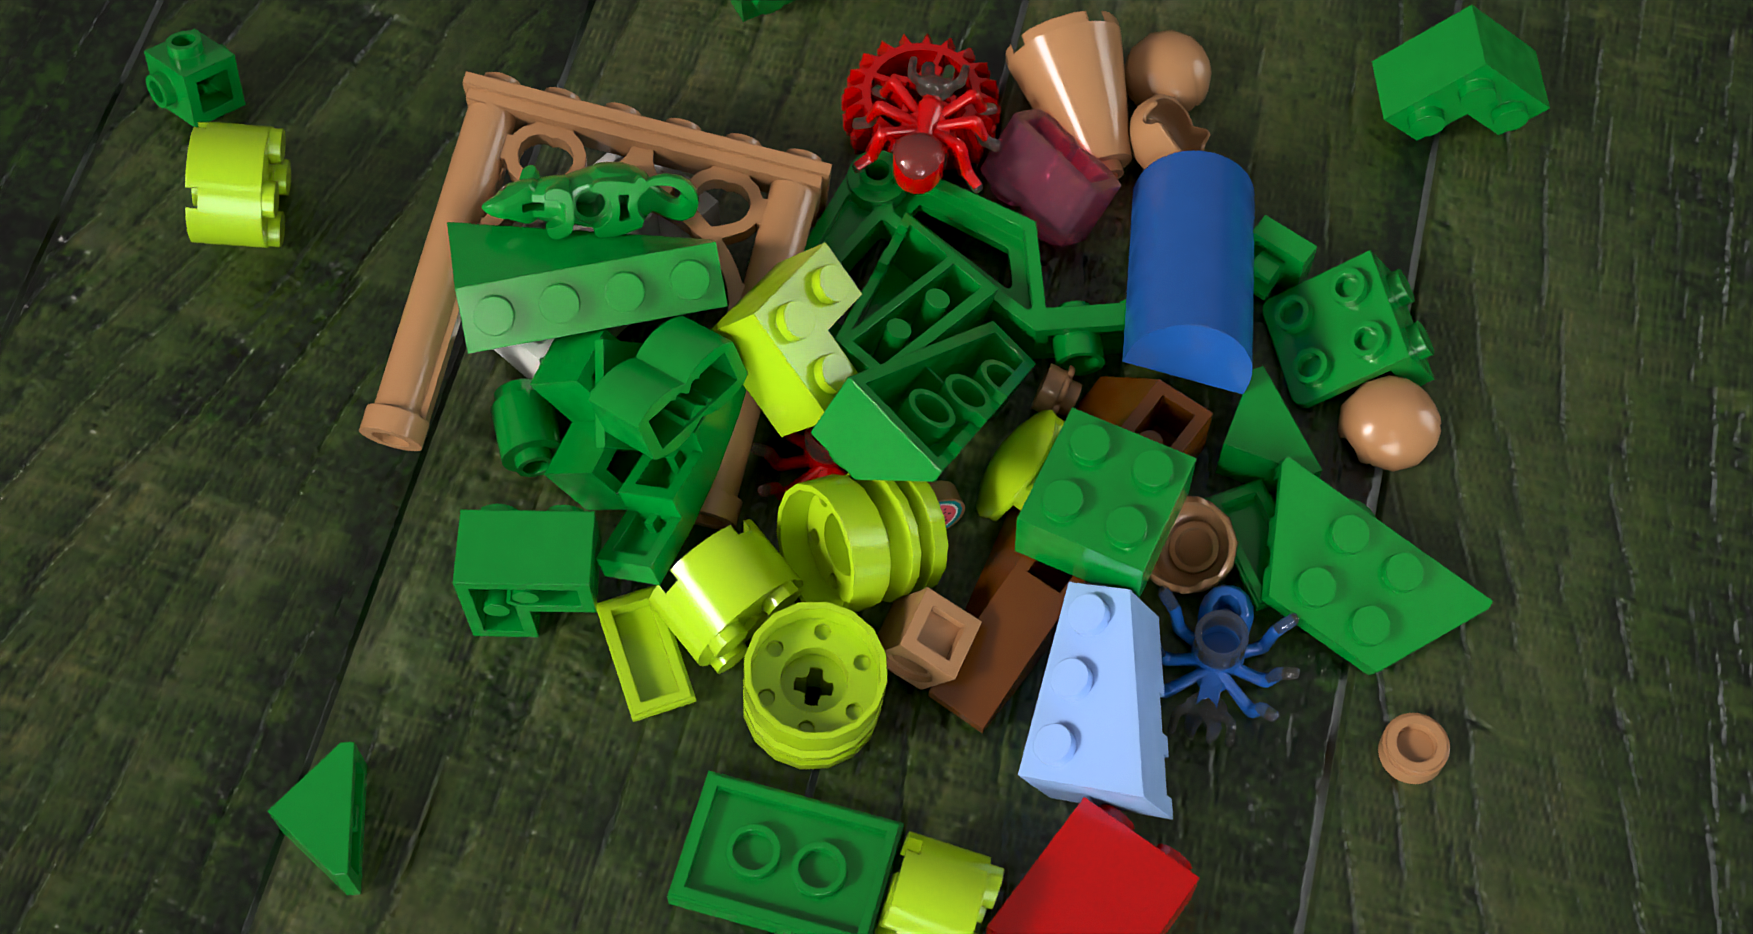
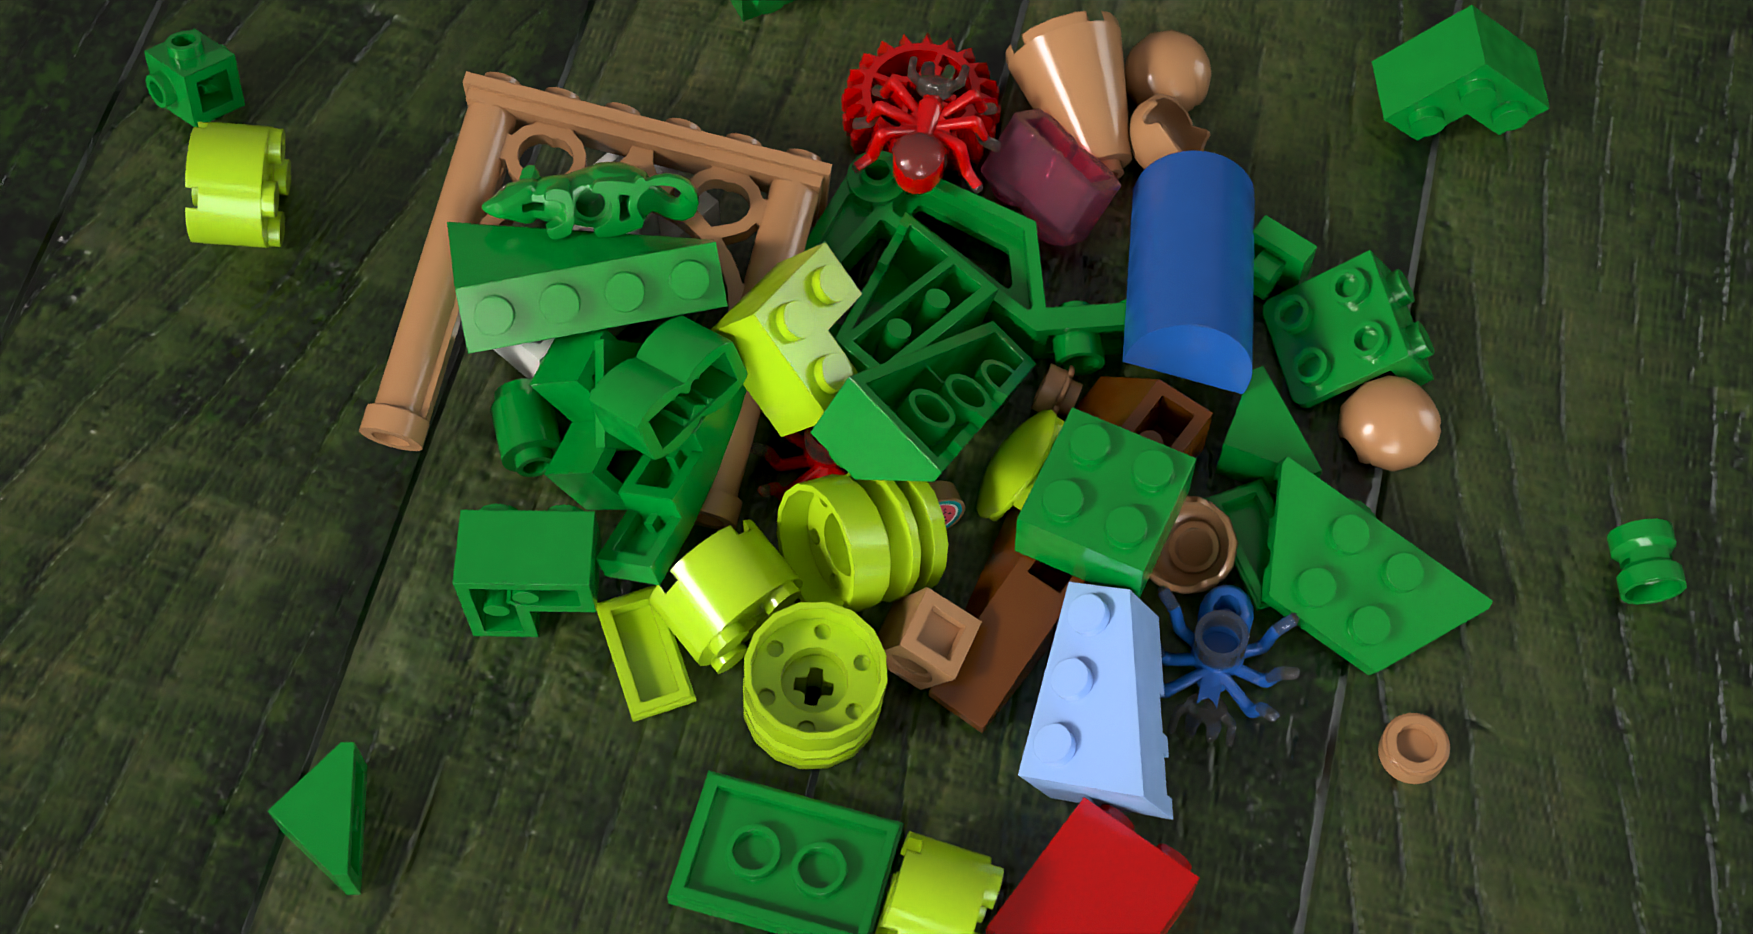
none -> green wheel [1607,518,1687,605]

